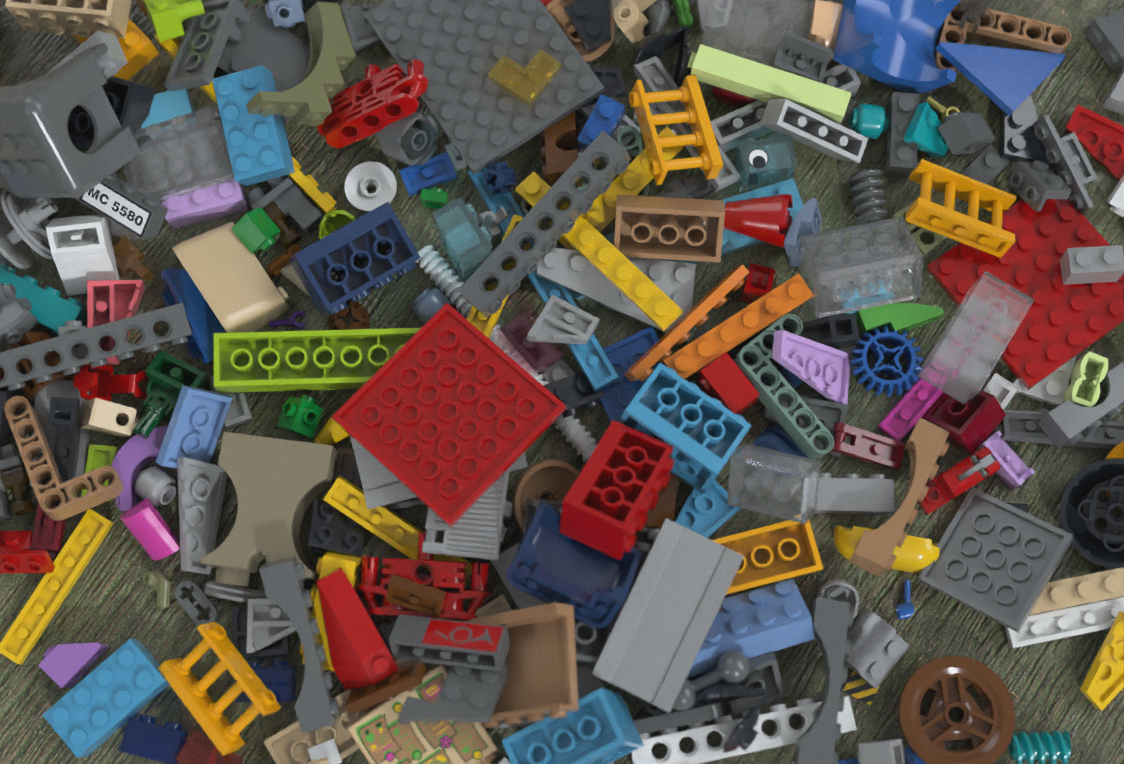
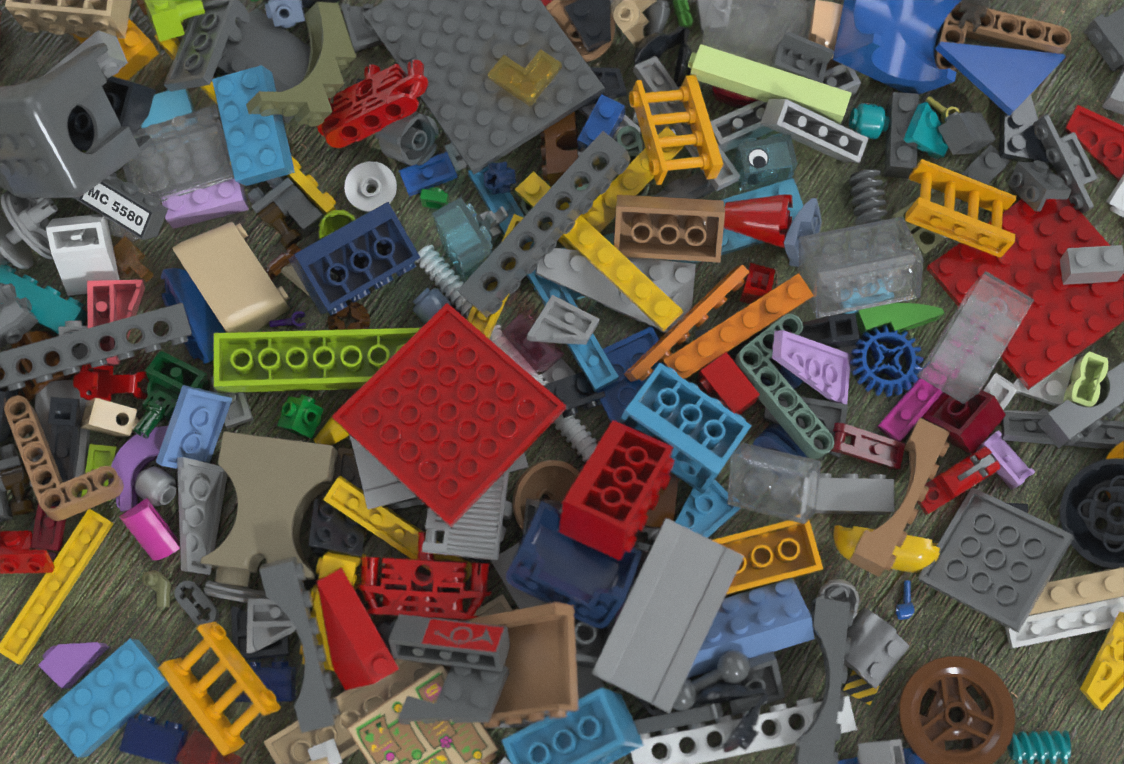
green brick [231,207,281,254] -> none
reddish brown plate [344,660,427,715] -> none
reddish brown plate [386,575,446,618] -> none

